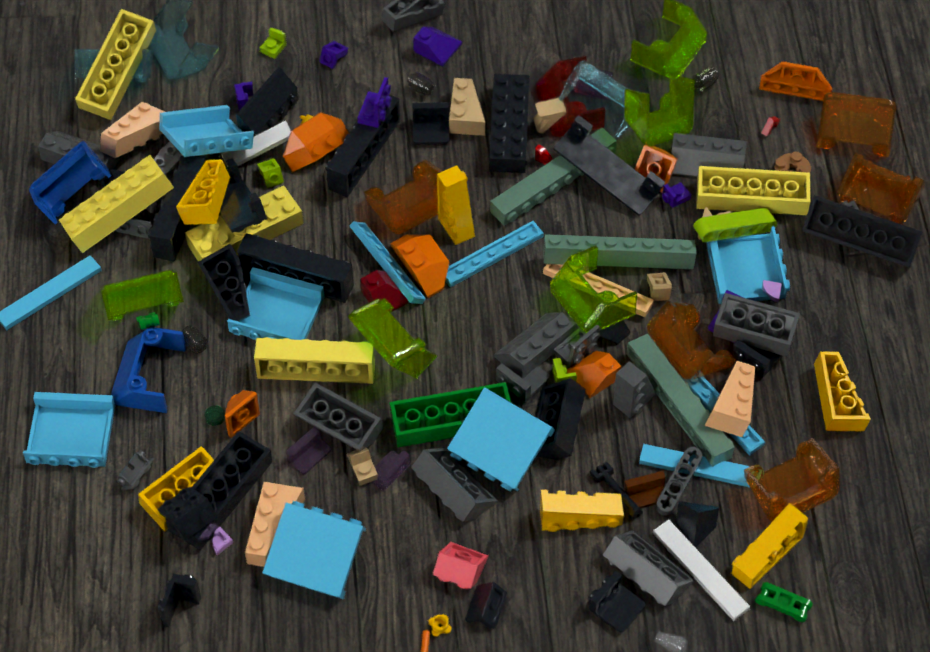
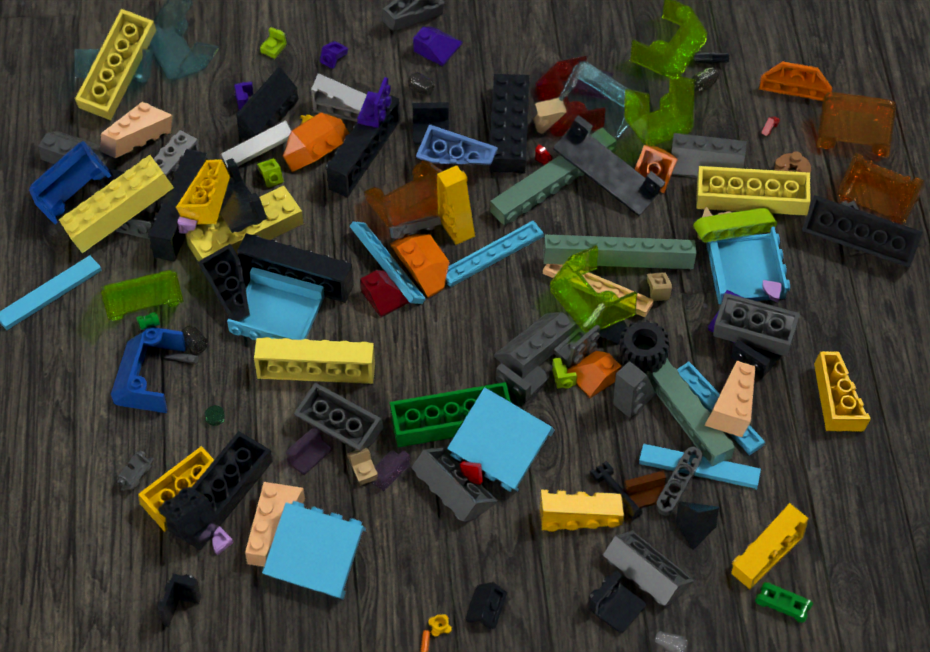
medium azure panel [23,392,115,468] -> none
medium azure panel [159,105,254,157] -> none
orange slope [225,390,260,438] -> none
clear neon green windscreen [348,298,437,378] -> none
coral slope [433,542,488,589] -> none
tan wedge [449,78,485,136] -> none
black slope [535,378,586,460] -> none
clear orange windscreen [647,300,736,380] -> none
white tile [653,520,750,621] -> none
dark purple bracket [662,182,691,208] -> none
clear orange windscreen [744,438,840,523] -> none
none -> dark grey helmet [165,354,199,363]
none -> lavender tile [177,217,197,234]
none -> light grey wedge [311,73,366,122]
none -> dark grey hinge [389,216,441,239]
none -> medium blue wedge [416,125,498,165]
none -> red tile [460,461,483,485]
none -> black tyre [619,320,669,374]
none -> black axle [694,51,729,65]

